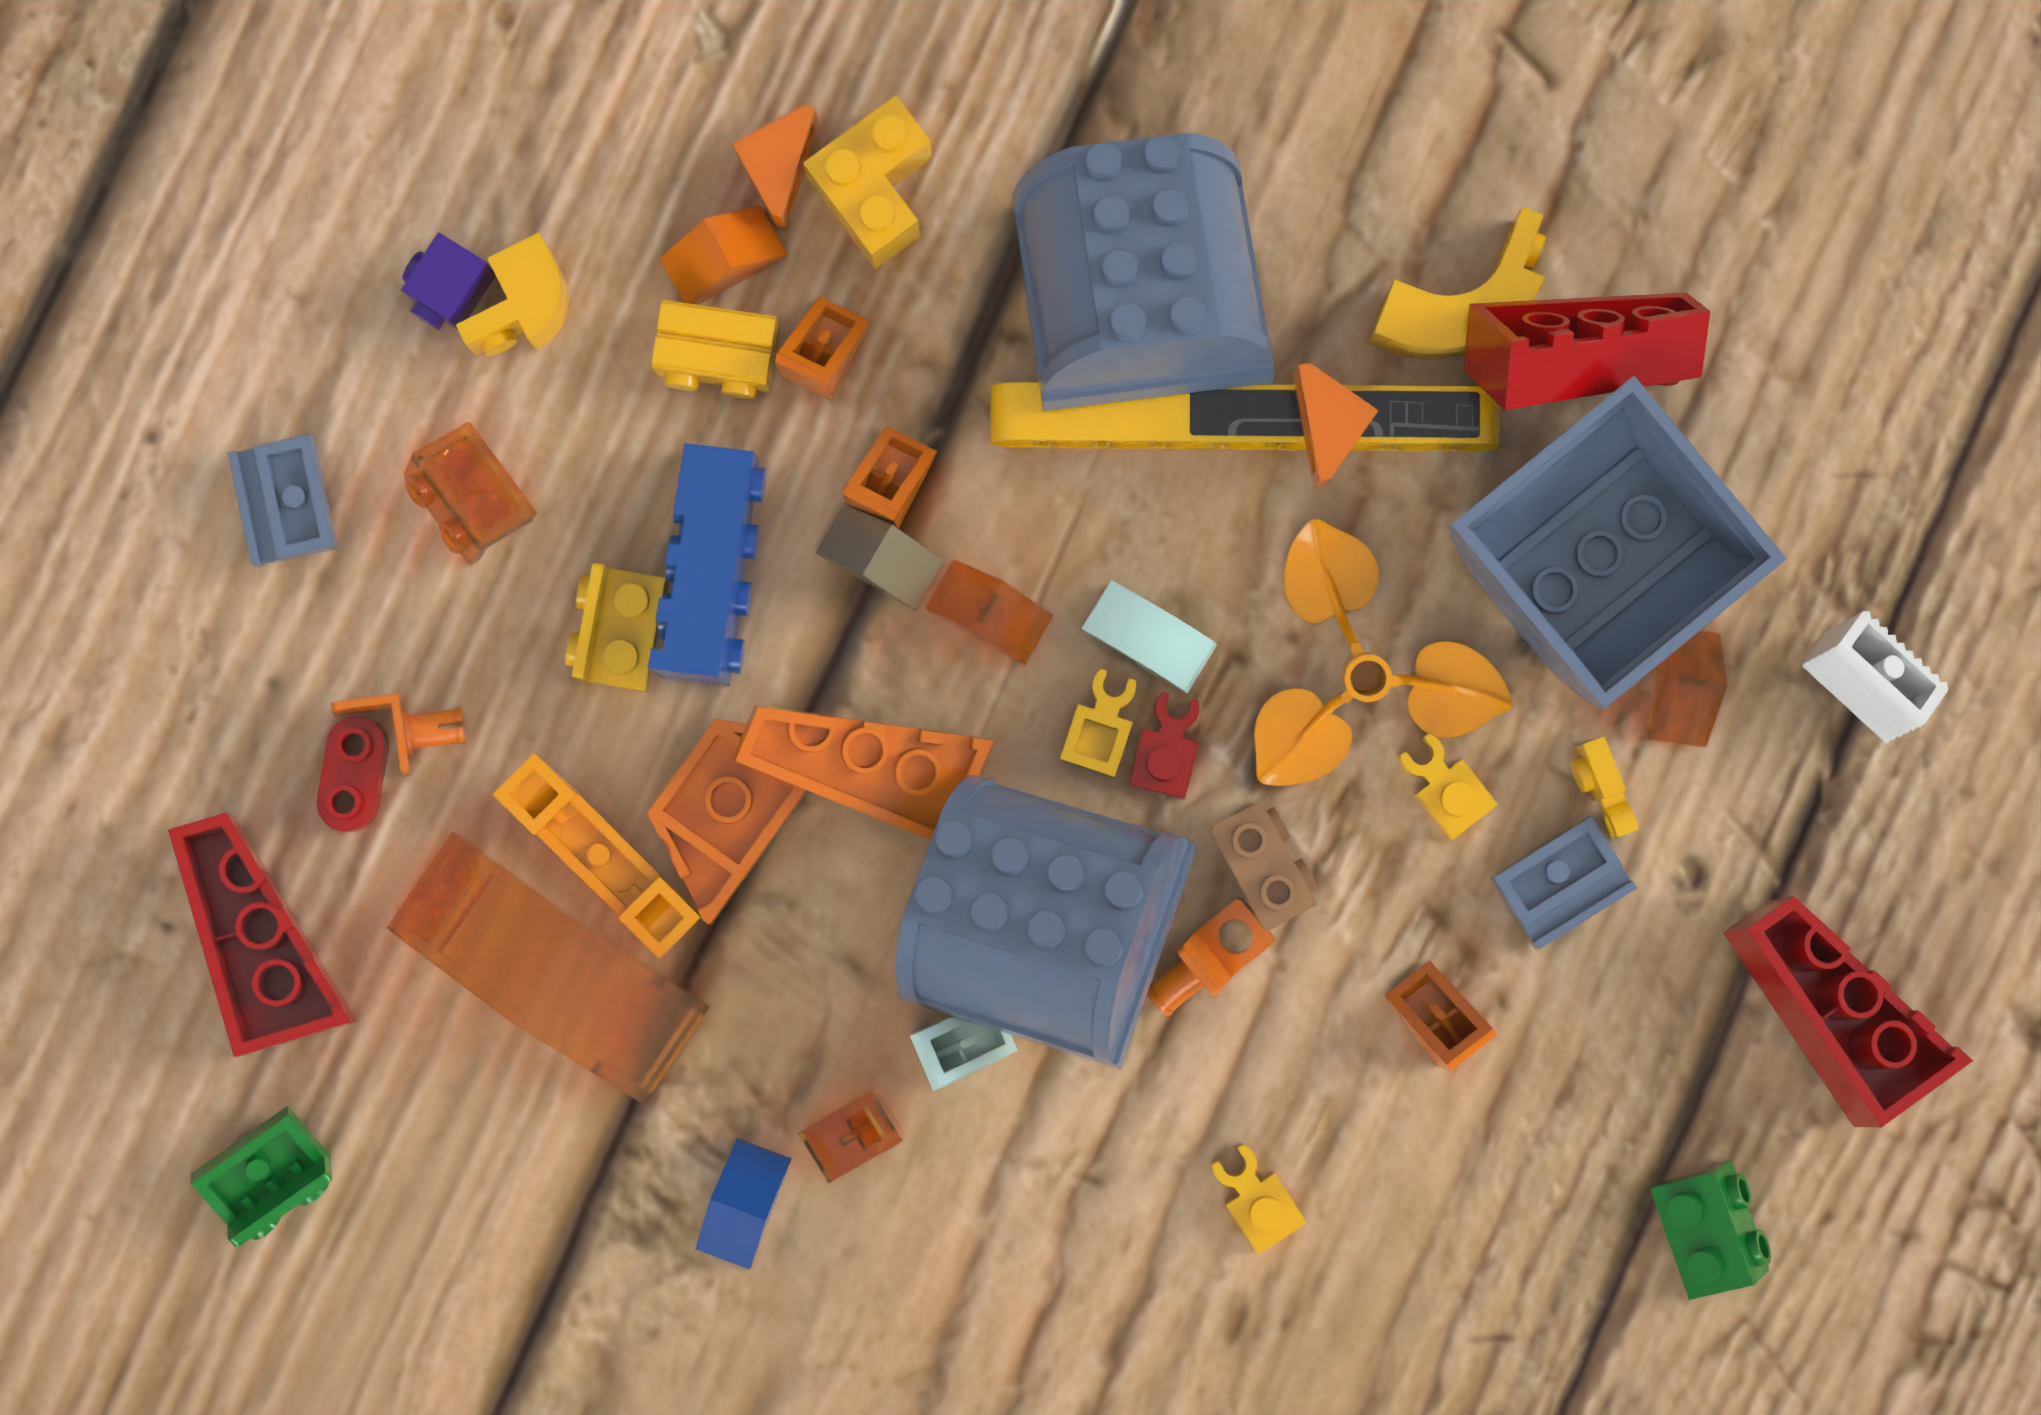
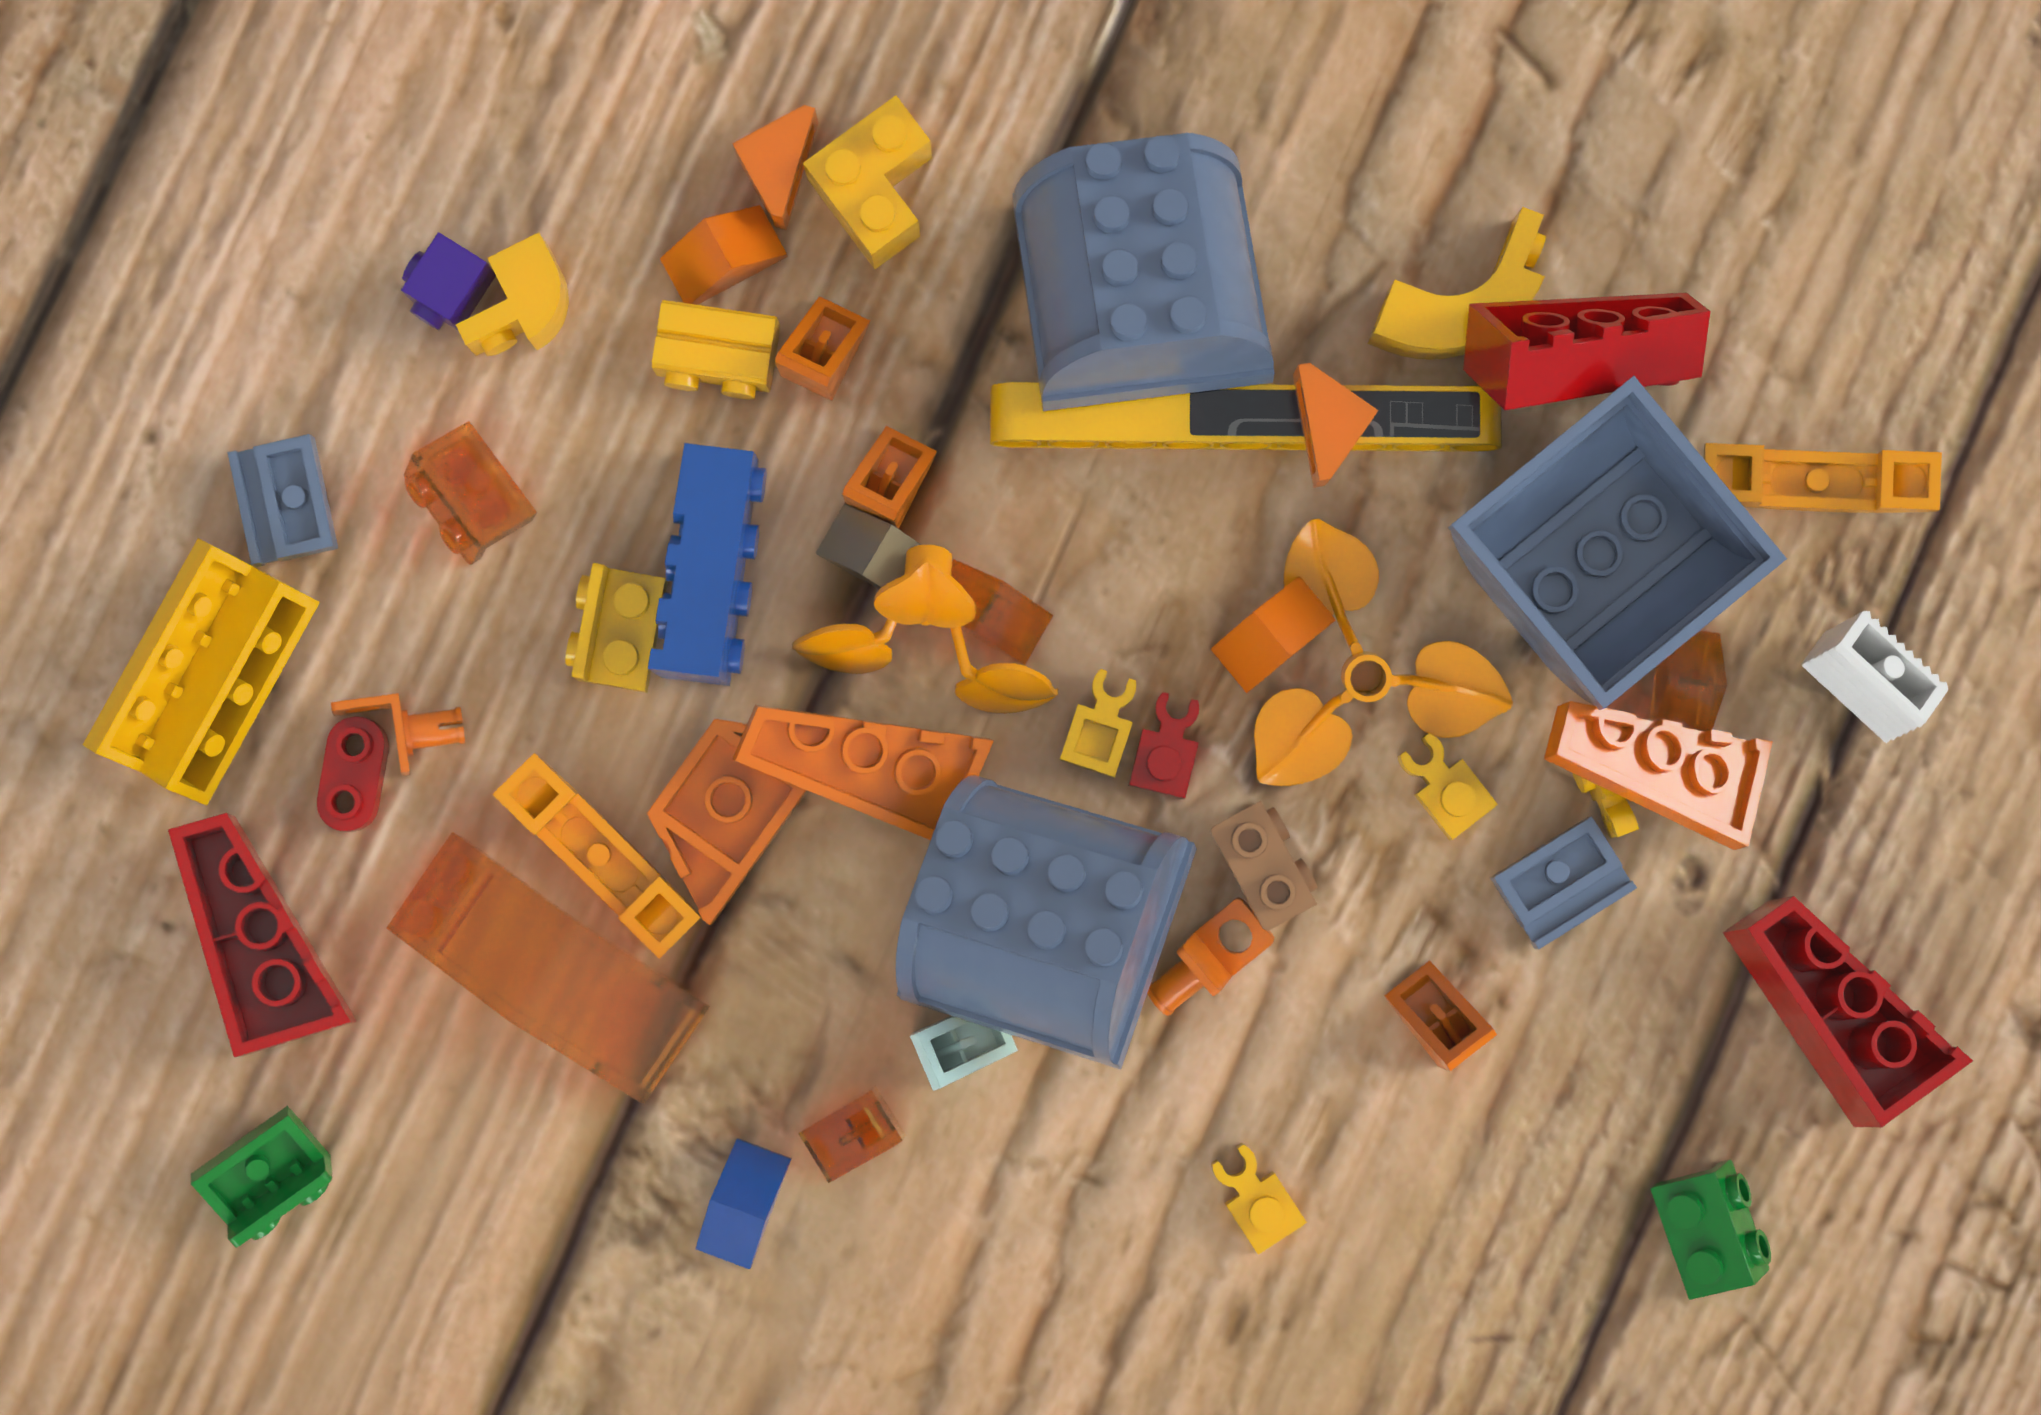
light aqua slope [1081,580,1217,693] -> none
none -> yellow brick [82,538,320,806]
none -> light orange plant [792,545,1059,714]
none -> orange slope [1211,576,1336,693]
none -> wing [1544,701,1773,850]
none -> light orange slope [1704,443,1942,513]

